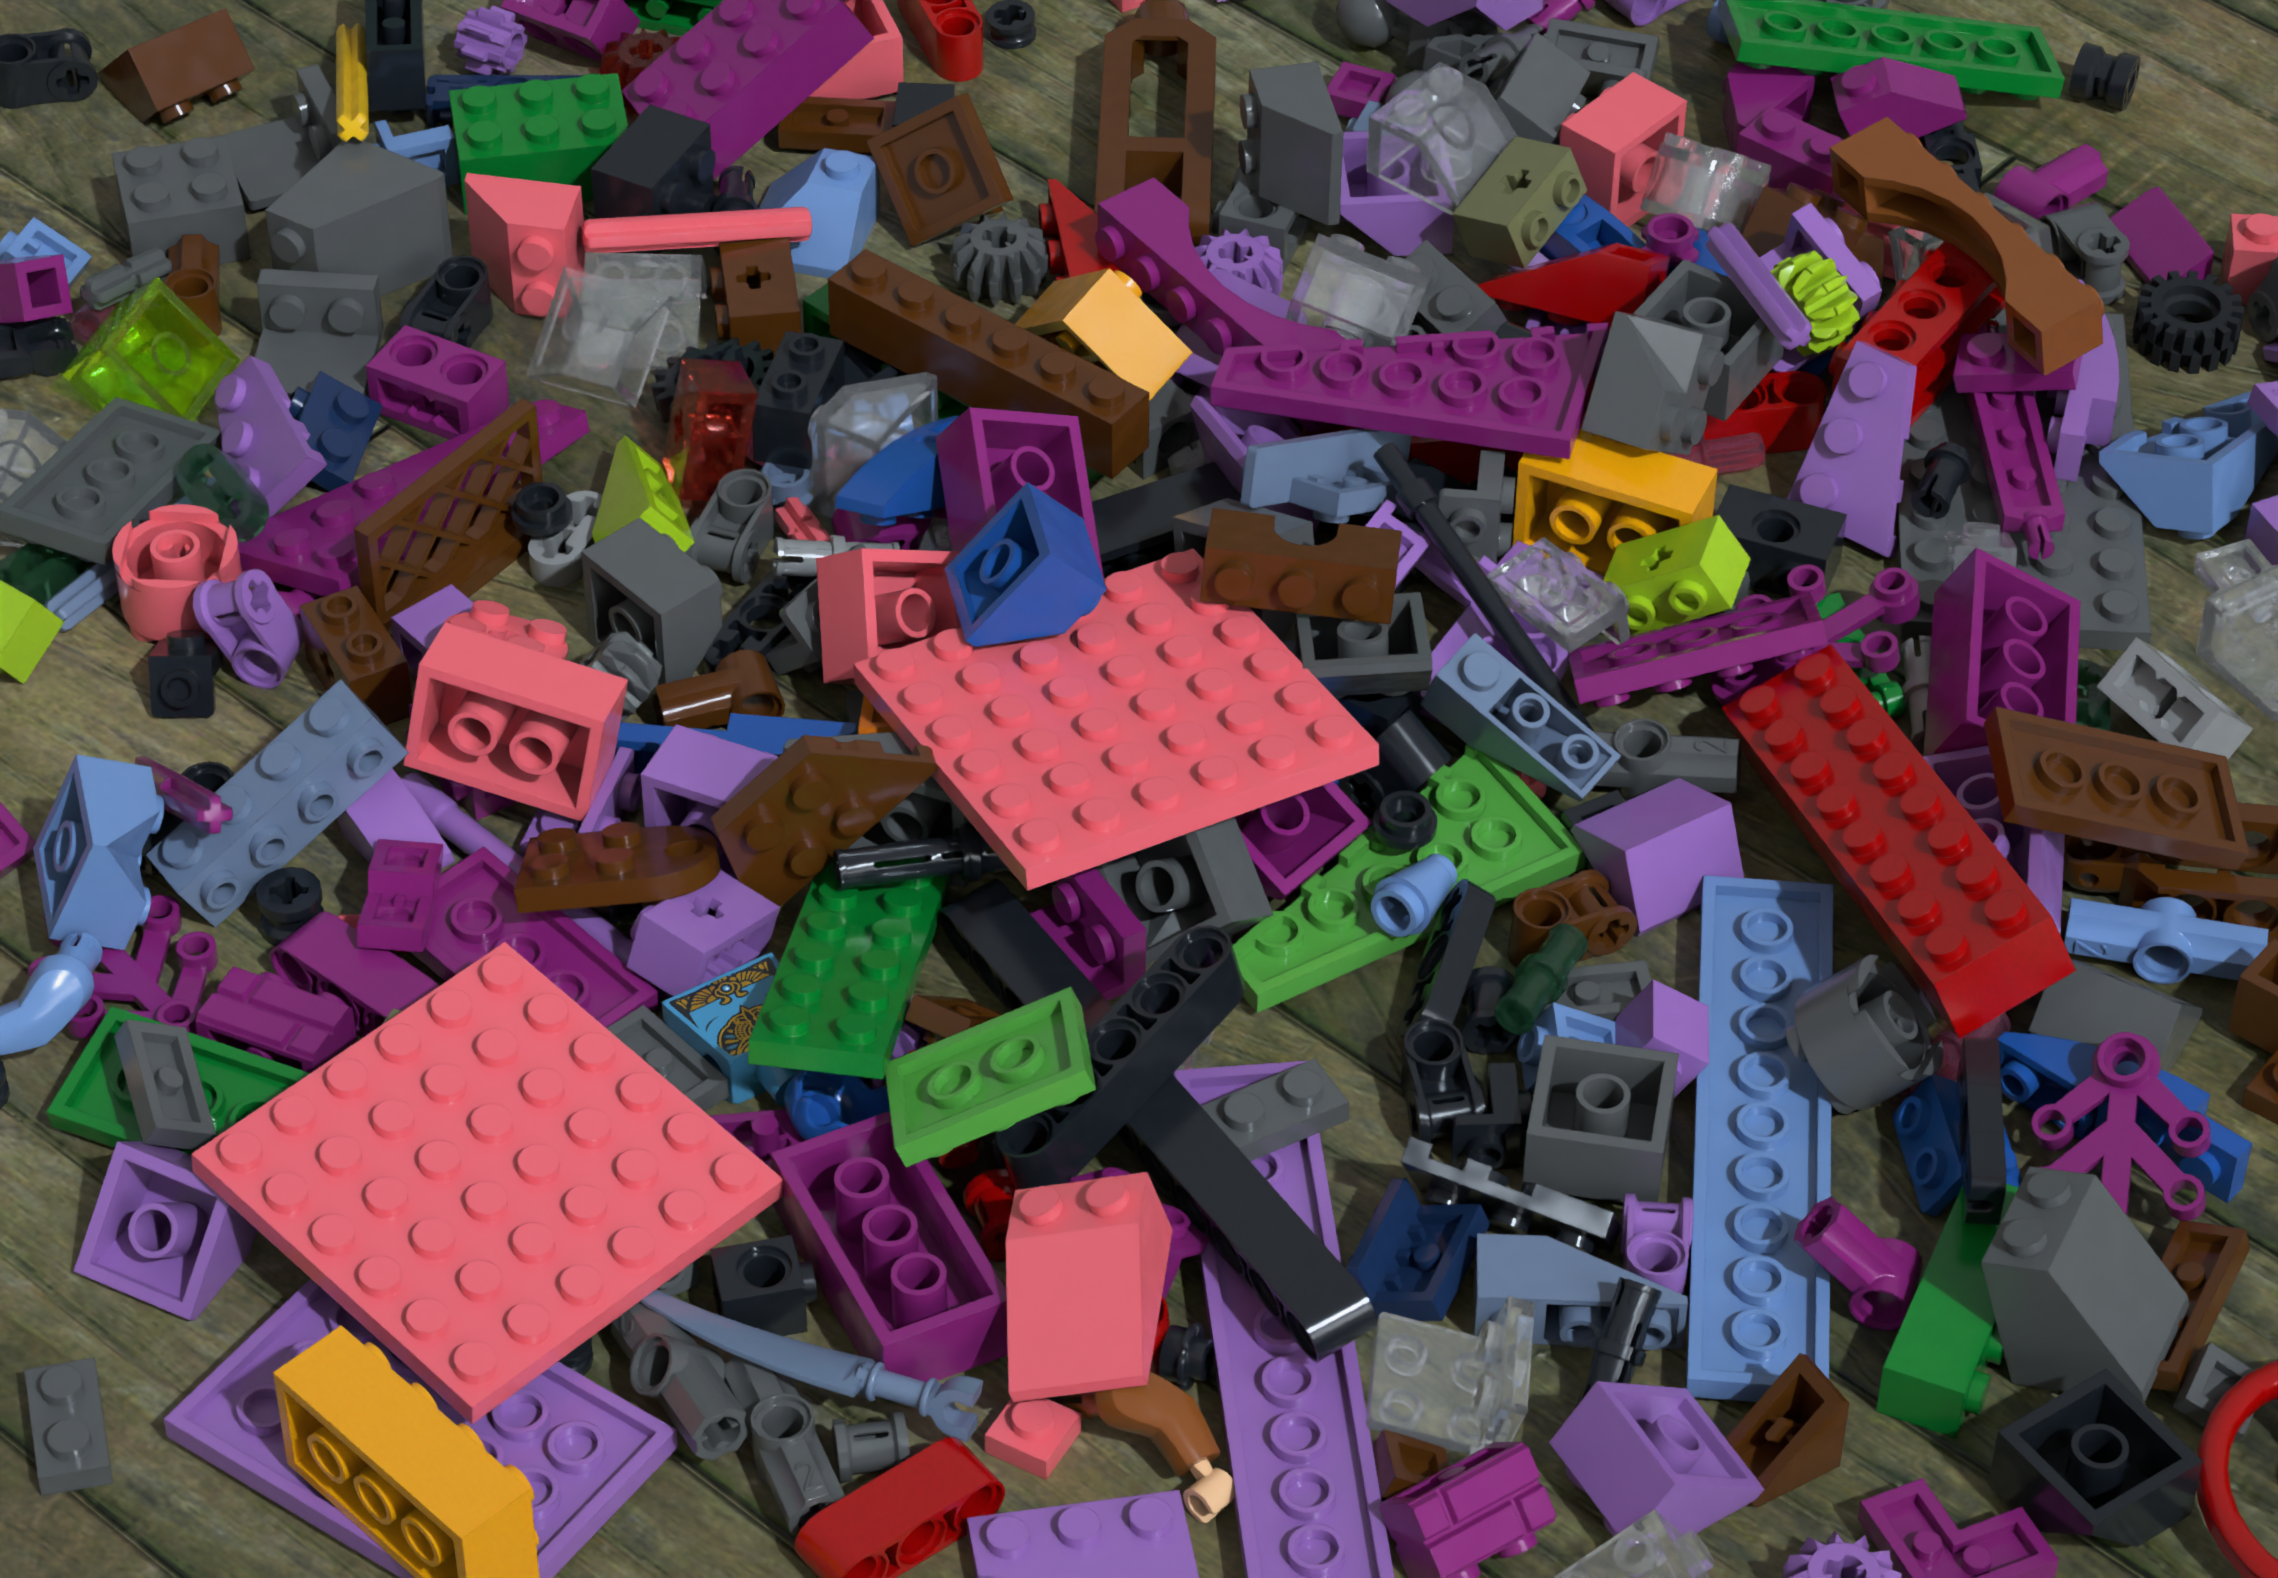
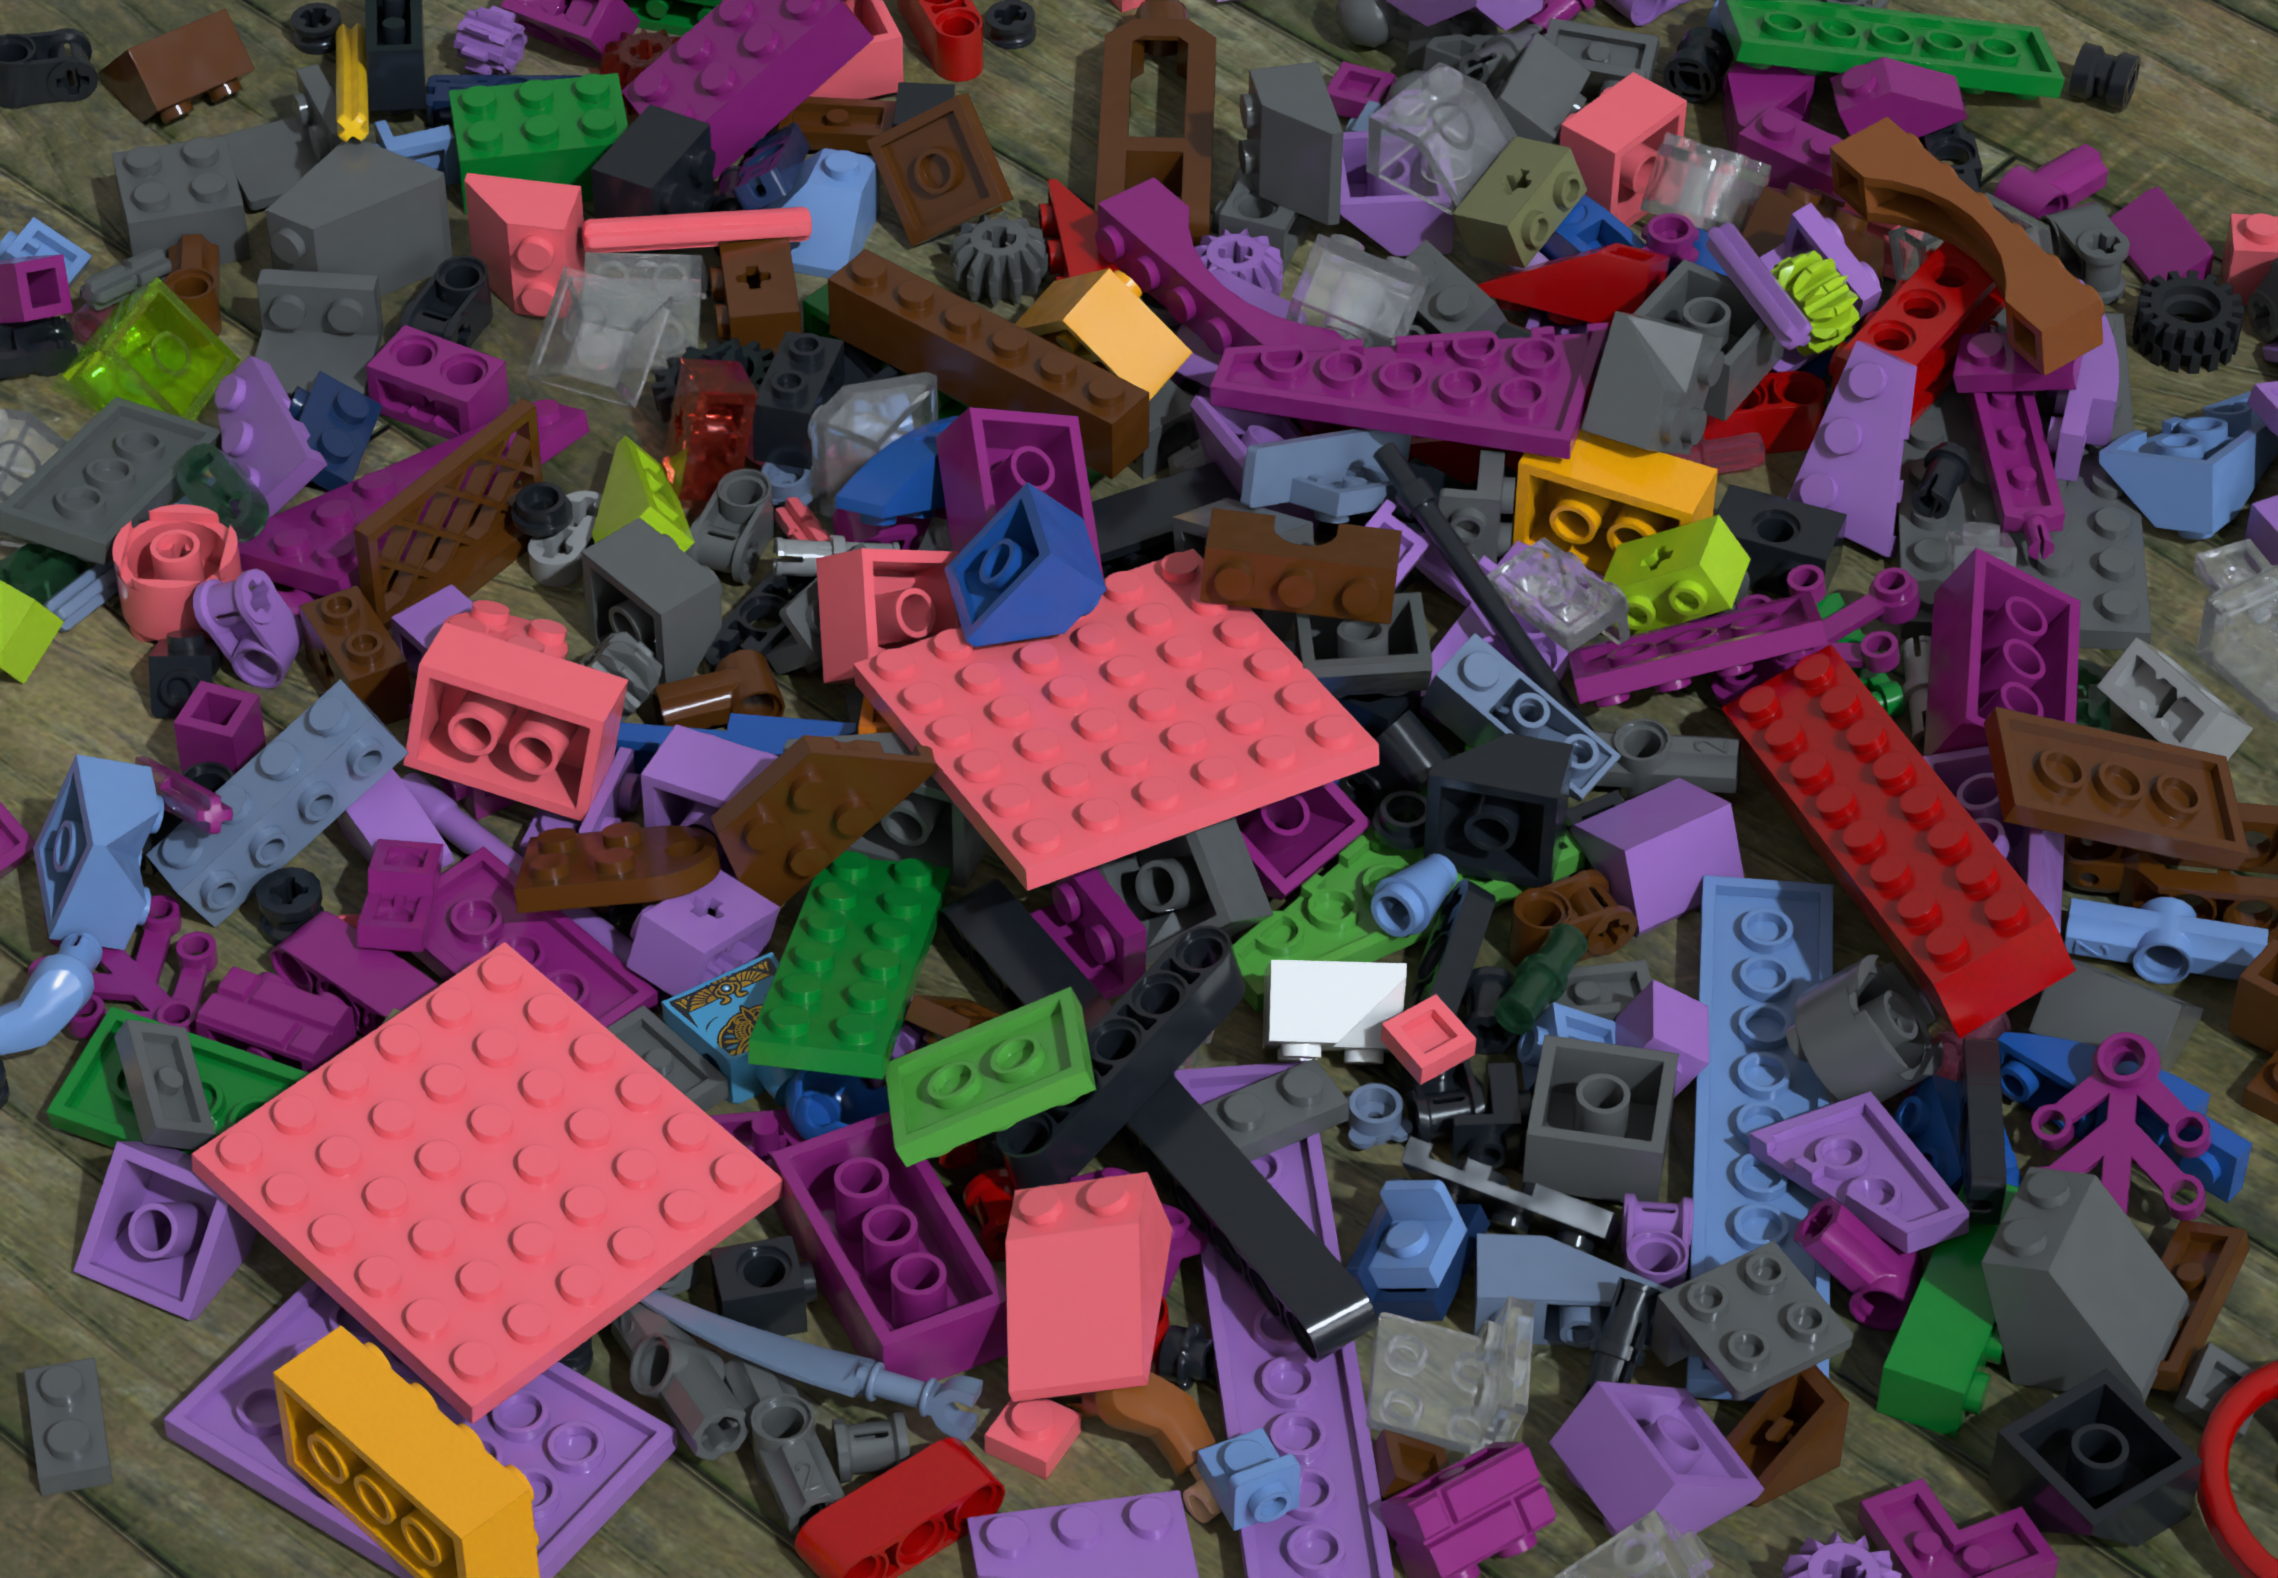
black pin [833,823,1010,891] -> none
none -> magenta brick [173,681,266,775]
none -> black bush [291,3,341,55]
none -> dark blue piece [731,122,810,210]
none -> medium blue bracket [1197,1428,1301,1531]
none -> white slope [1263,960,1407,1065]
none -> sand blue plate [1346,1083,1413,1149]
none -> medium blue bracket [1368,1180,1467,1289]
none -> coral plate [1380,994,1476,1085]
none -> black slope [1423,733,1573,888]
none -> dark grey bracket [1650,1240,1853,1400]
none -> black wheel [1663,26,1734,104]
none -> medium lavender wing [1749,1091,1969,1254]

